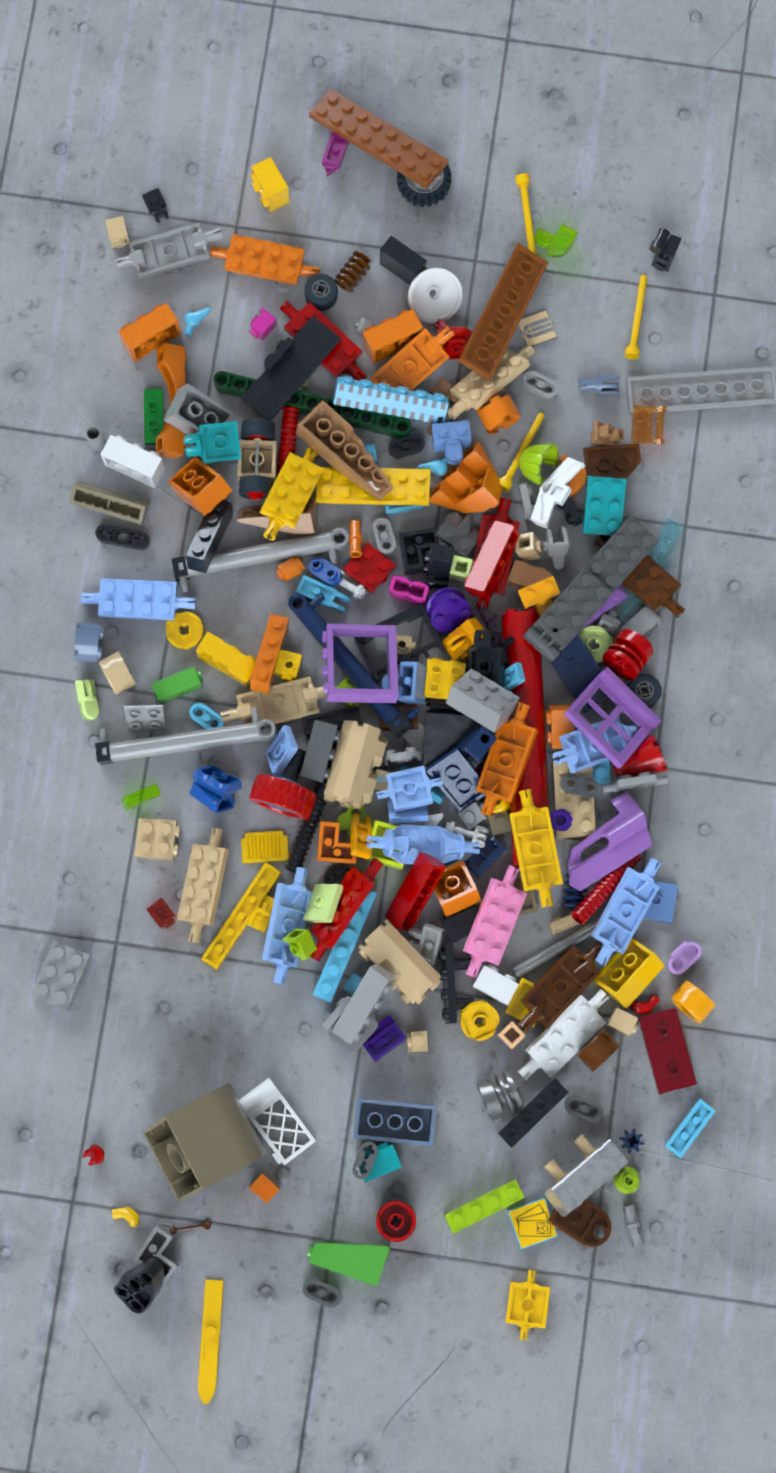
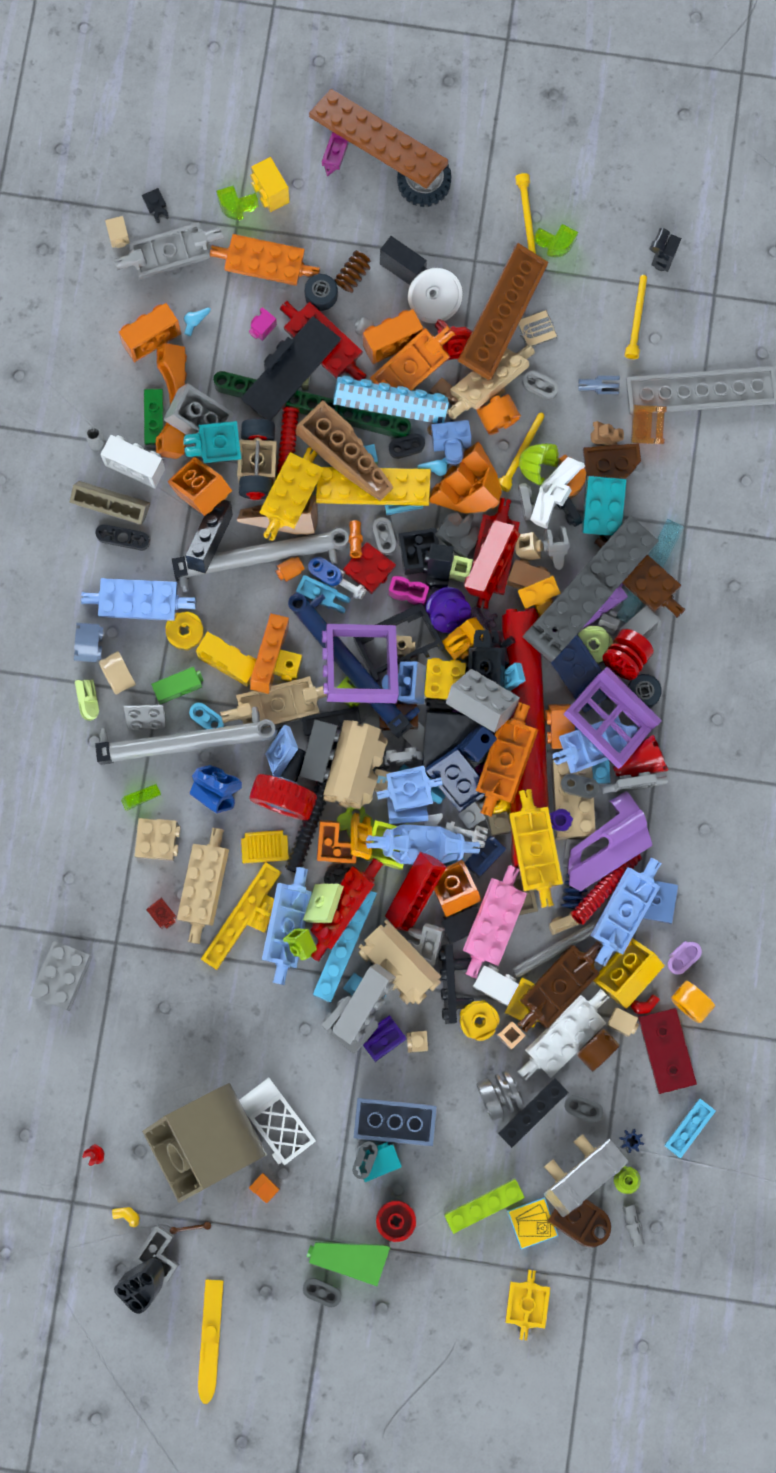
none -> clear neon green brick [216,185,259,220]

